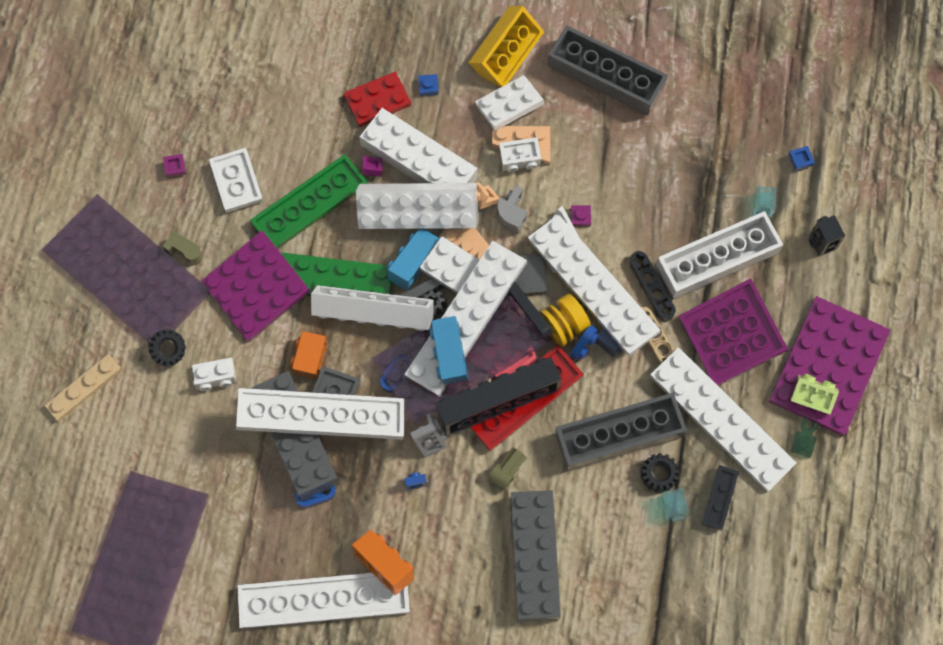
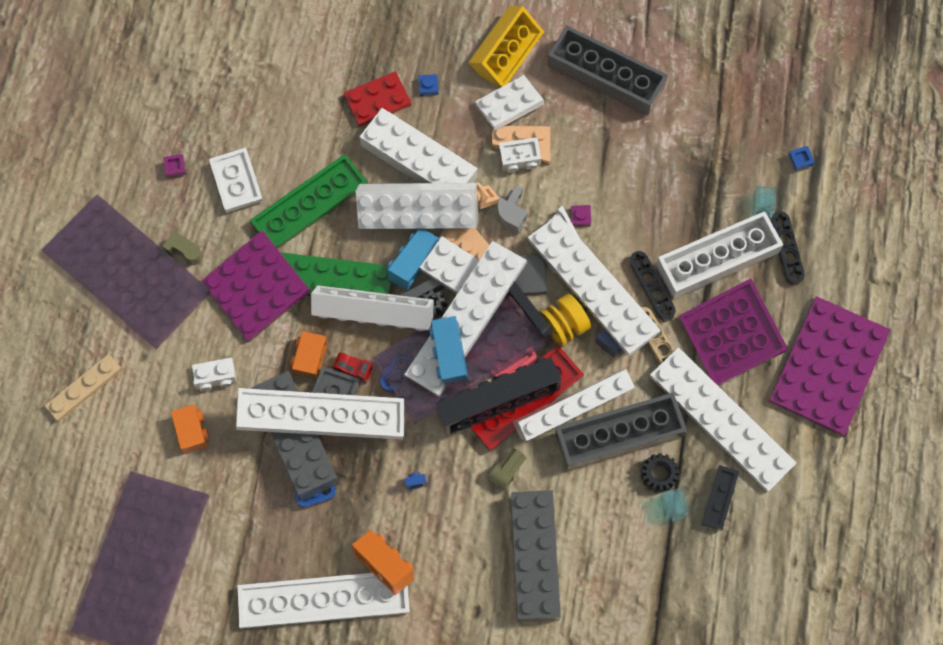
black tyre [148,330,186,366] -> none
magenta plate [362,156,382,177] -> none
light grey bracket [411,413,447,457] -> none
blue plate [569,325,599,361] -> none
yellowish green bracket [790,374,839,415] -> none
clear green plate [790,419,819,458] -> none
black brick [808,215,845,257] -> none
none -> orange brick [171,404,210,454]
none -> red leg [332,352,373,384]
none -> white brick [513,369,635,441]
none -> black beam [771,211,805,285]

